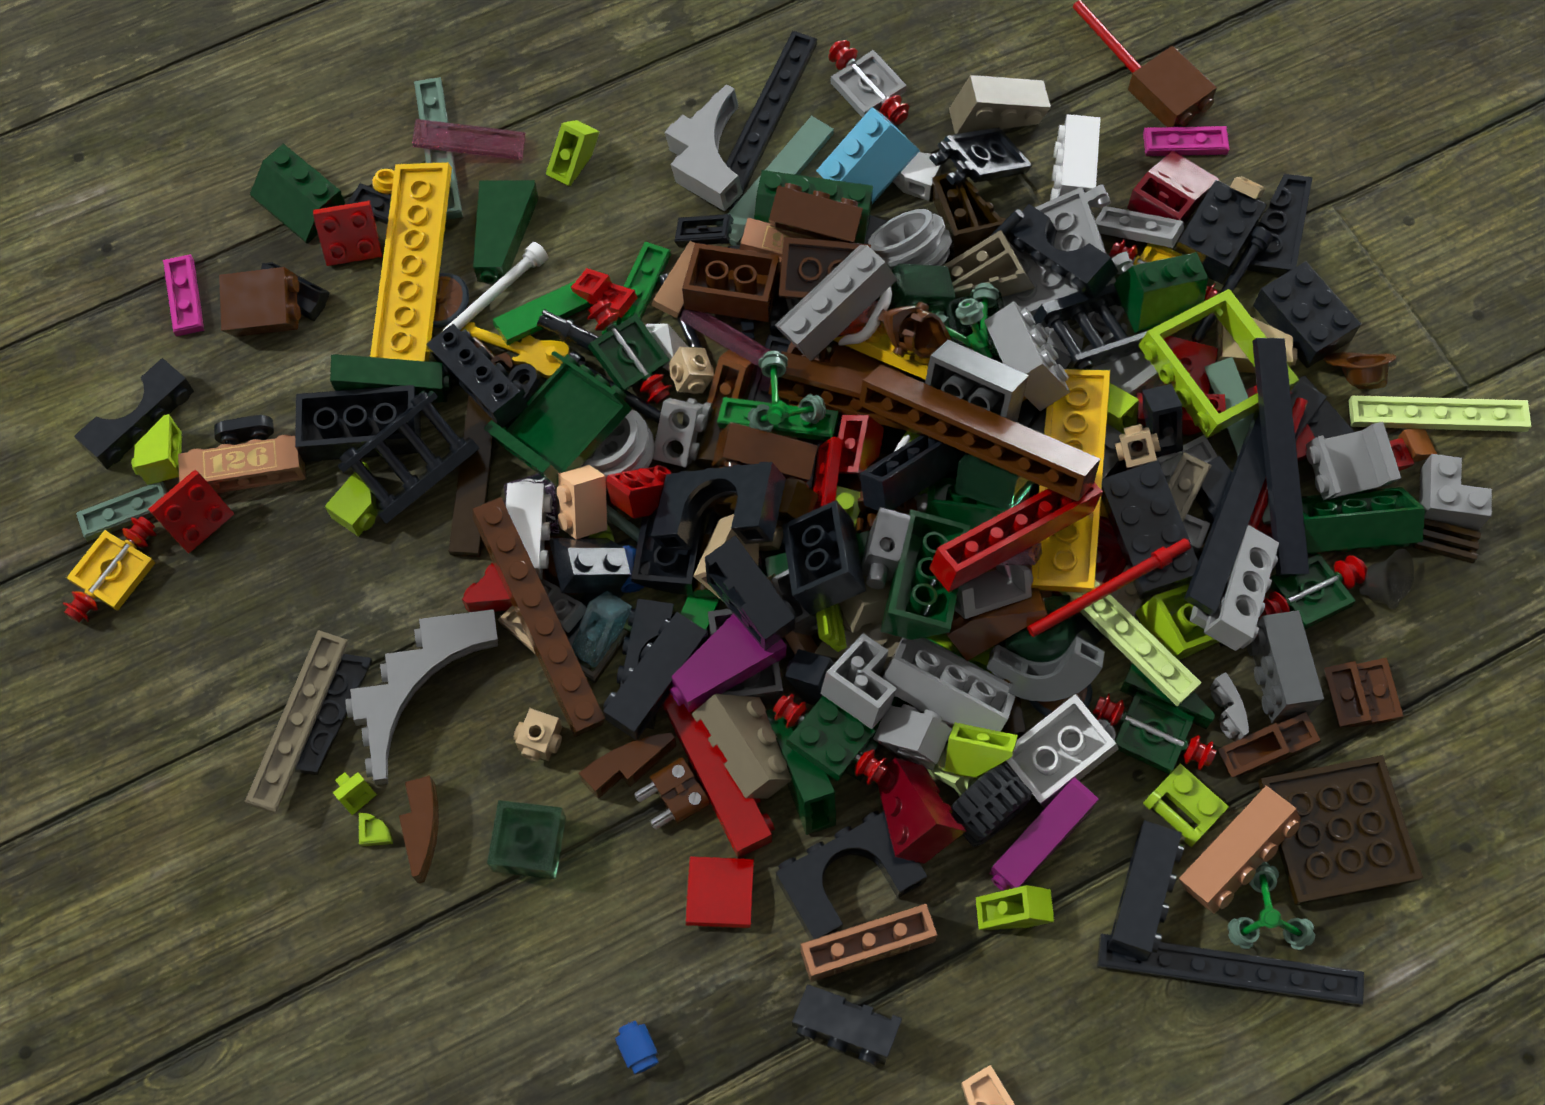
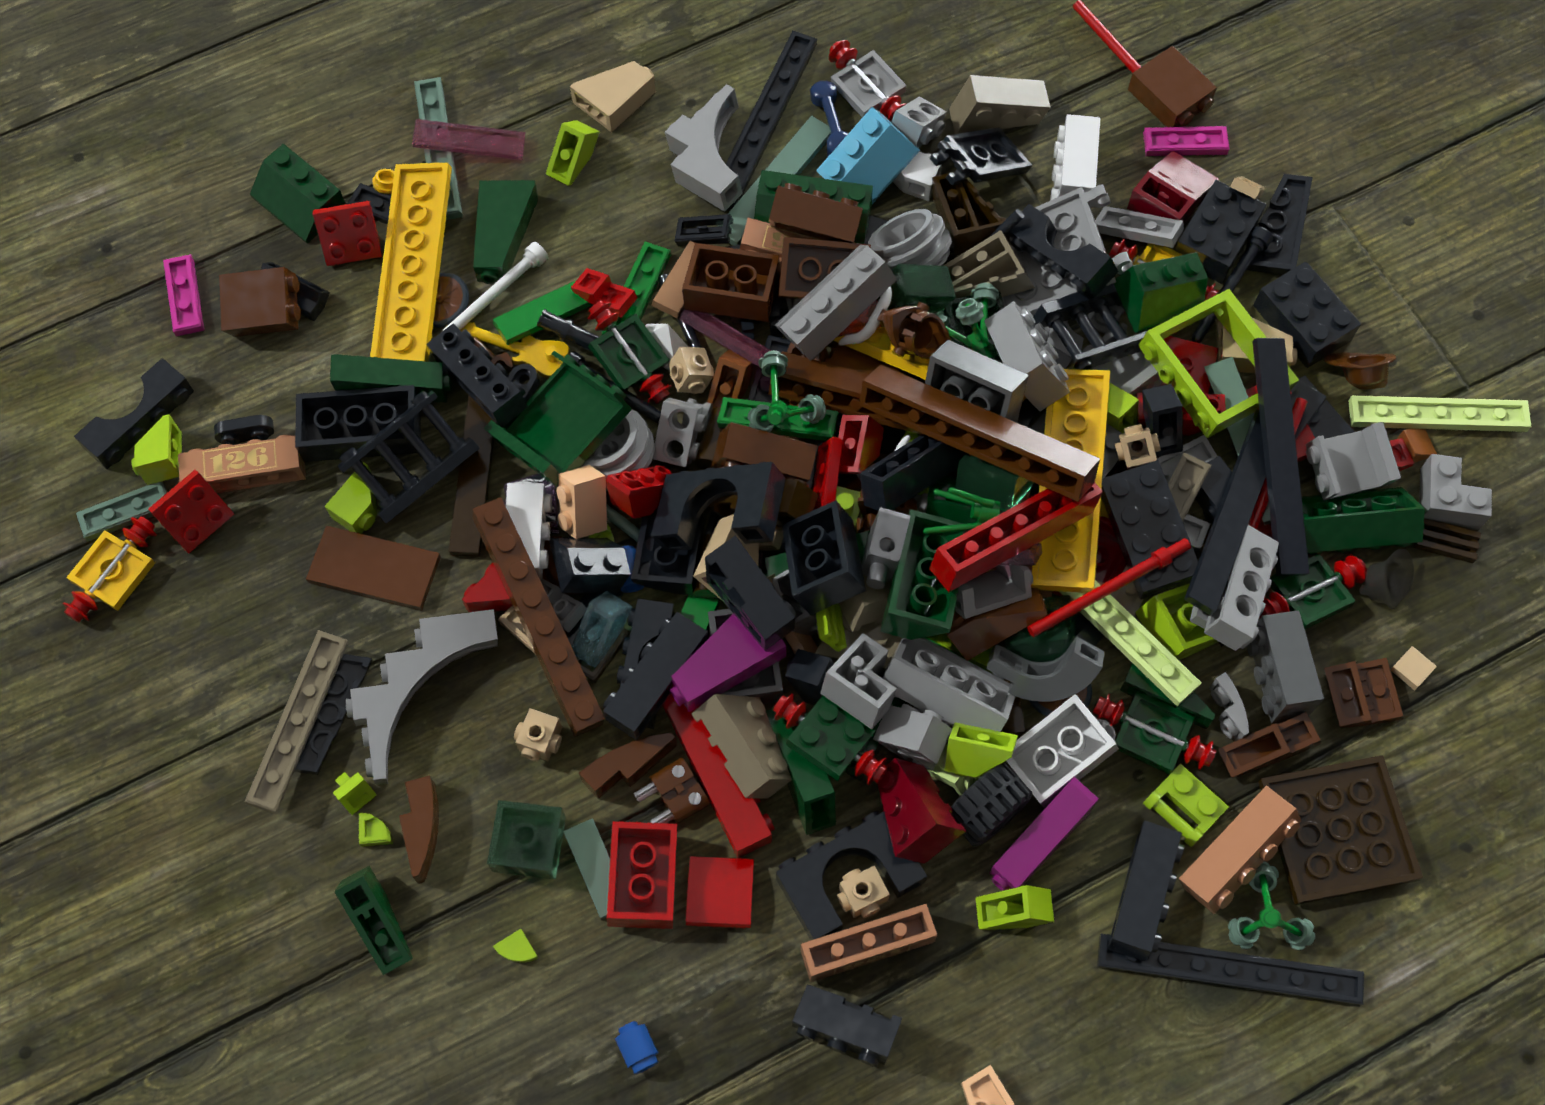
none -> reddish brown tile [306,525,441,611]
none -> dark green slope [334,865,413,975]
none -> lime tile [493,929,538,963]
none -> sand green tile [563,818,610,920]
none -> tan slope [570,61,656,132]
none -> red brick [607,821,677,929]
none -> dark blue piece [810,80,848,157]
none -> tan brick [837,865,890,918]
none -> light grey brick [891,96,947,148]
none -> green plant [923,487,1000,534]
none -> tan tile [1390,646,1437,691]

